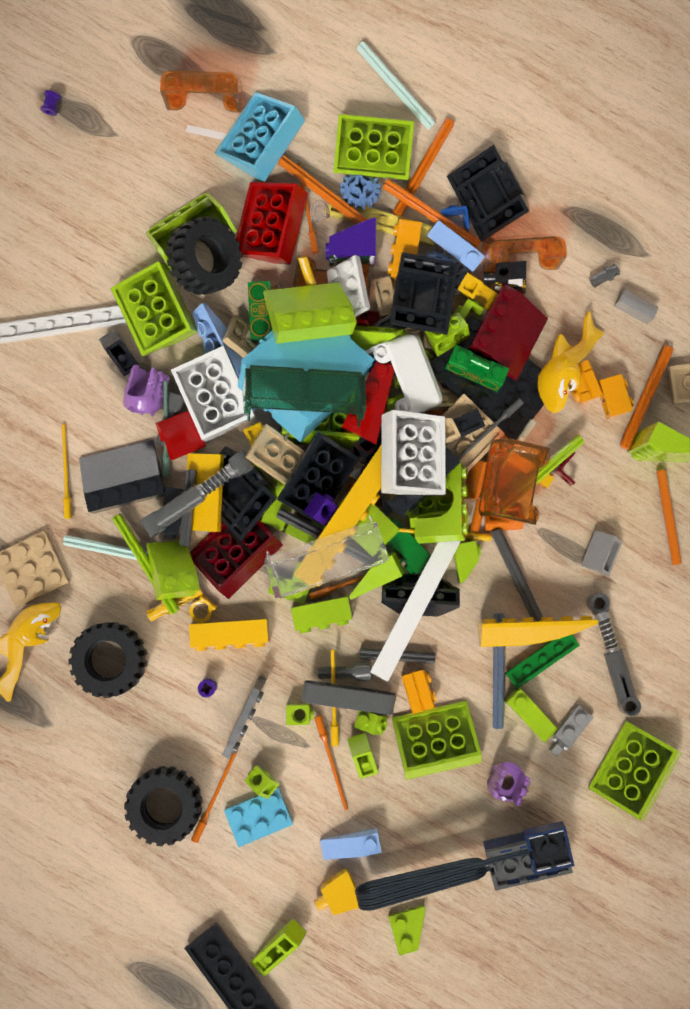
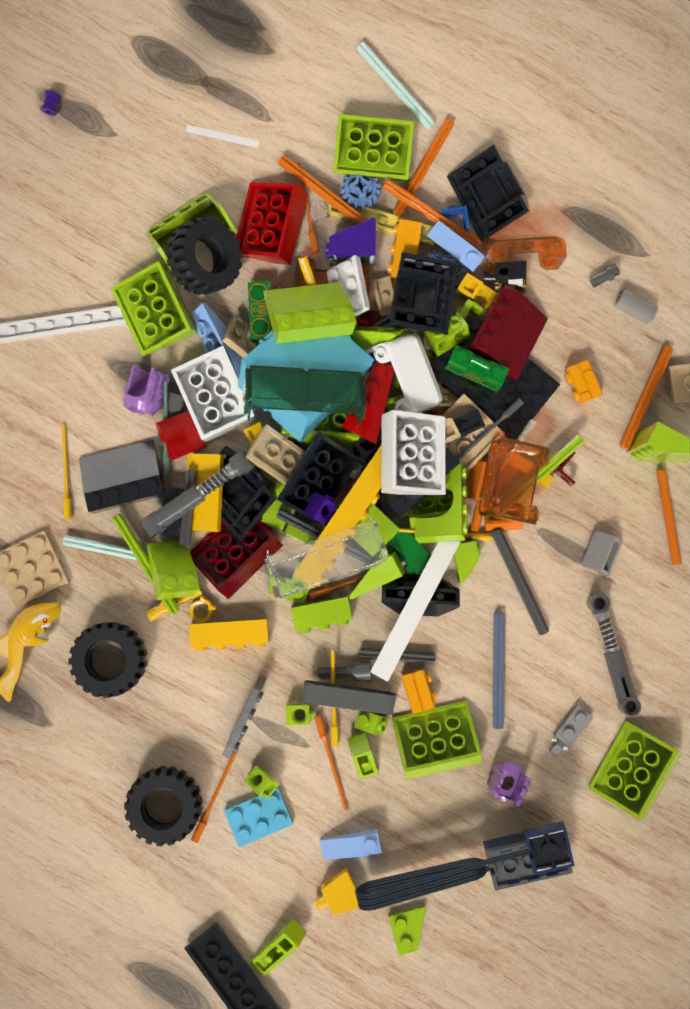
black slope [99,329,140,377] -> none
clear orange windscreen [160,71,242,113] -> none
dark purple bush [198,678,217,698] -> none
medium azure slope [215,92,305,182] -> none
yellow wedge [478,615,598,647] -> none
lime slope [504,688,558,743] -> none
green plate [505,634,580,689] -> none
yellow piece [538,311,604,413] -> none
light orange piece [598,374,634,419] -> none

